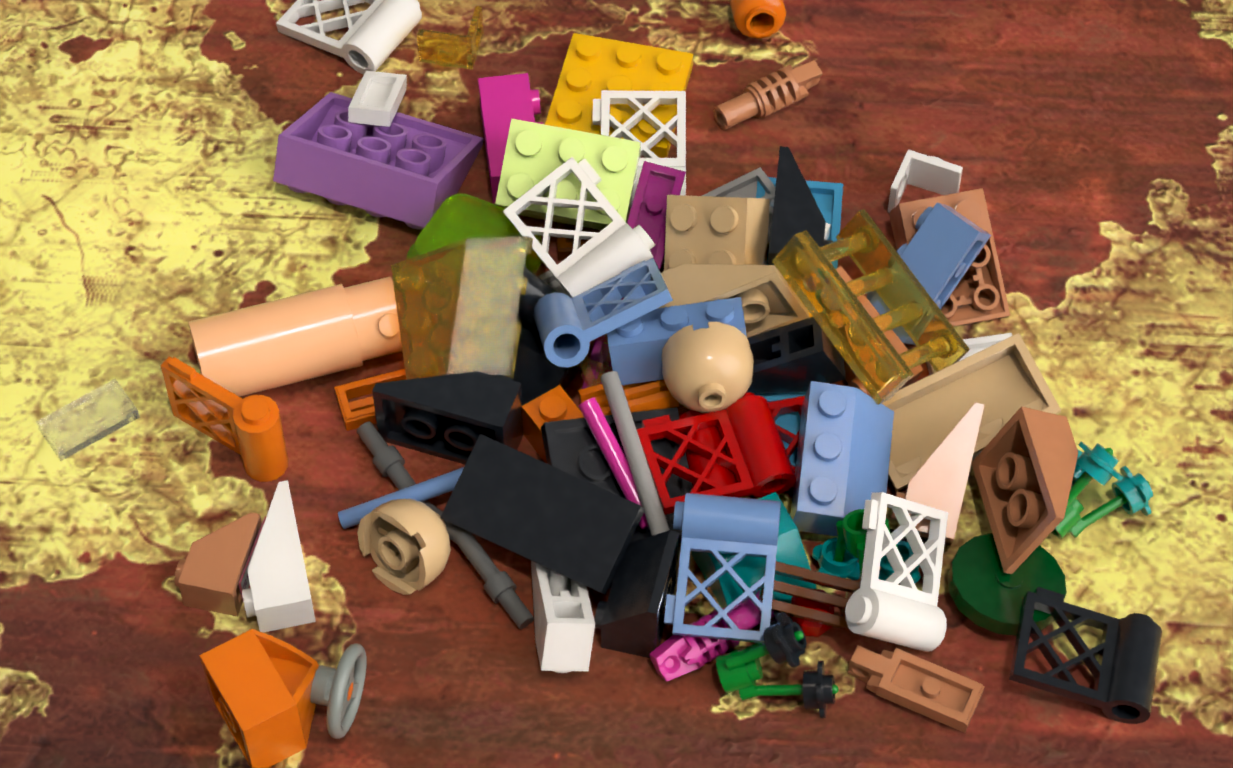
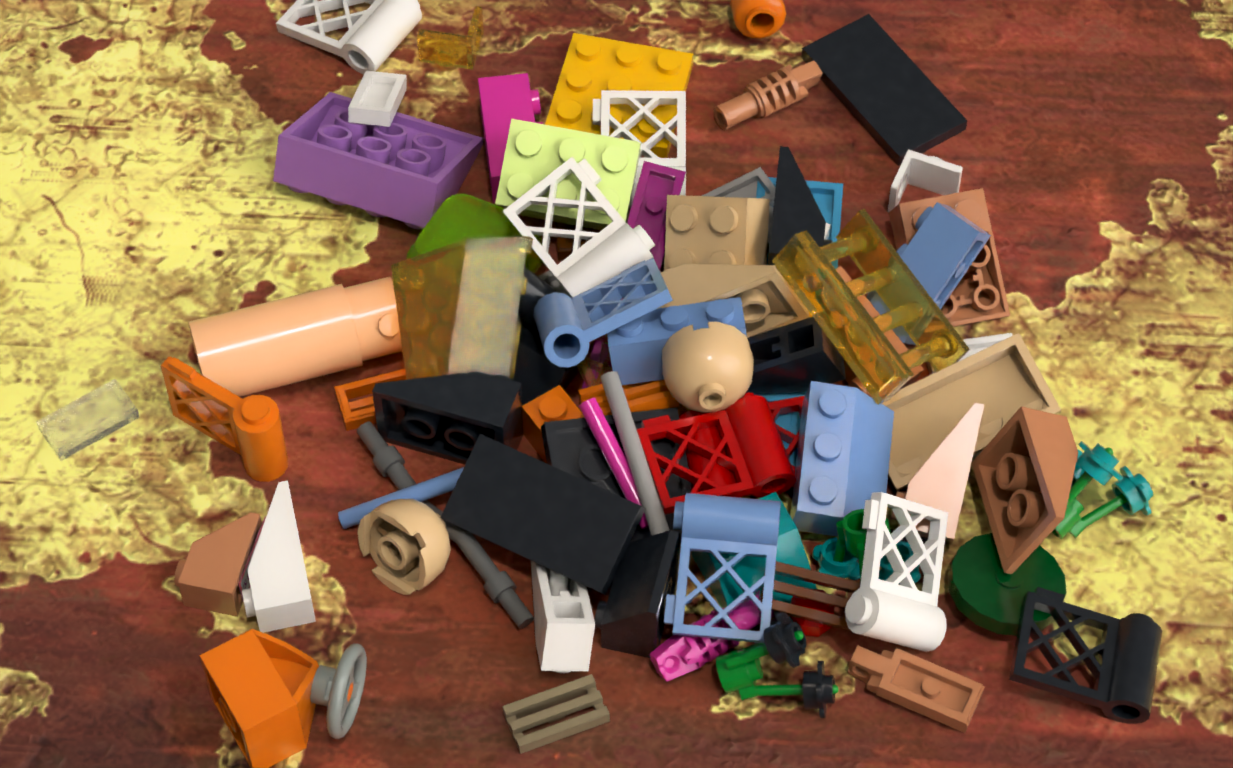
none -> dark tan tile [502,674,610,754]
none -> black tile [801,14,967,166]

